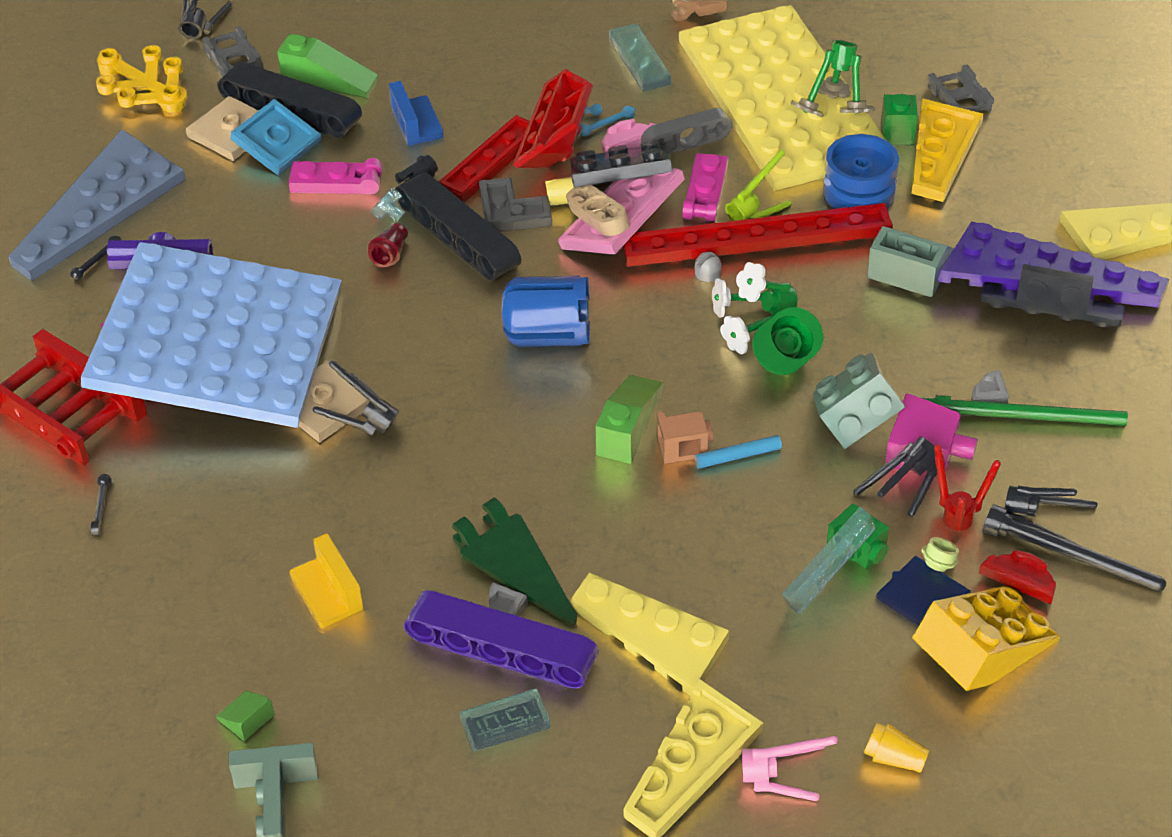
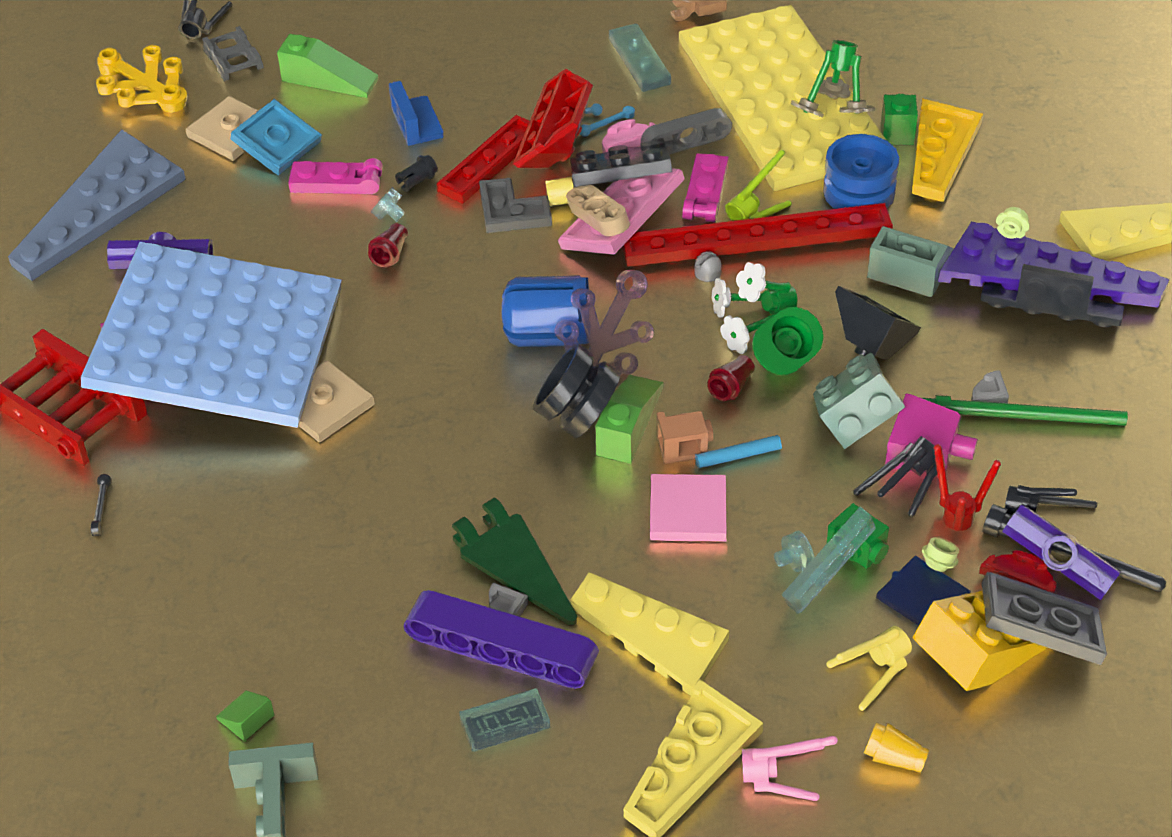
black hinge [70,236,122,280] -> none
black beam [217,62,362,138] -> none
yellow panel [290,533,363,628] -> none
black plant [313,361,400,436] -> none
black beam [395,172,522,281] -> none
dark grey piece [928,64,994,112] -> none
none -> black wheel [533,343,621,438]
none -> plant [555,270,654,374]
none -> bright pink tile [650,474,726,541]
none -> dark red cone [707,355,755,401]
none -> clear light blue tile [774,531,815,572]
none -> light yellow plant [826,626,912,711]
none -> black slope [835,286,921,360]
none -> dark grey tile [982,572,1107,665]
none -> yellowish green plate [996,207,1030,238]
none -> piece [1002,504,1121,600]

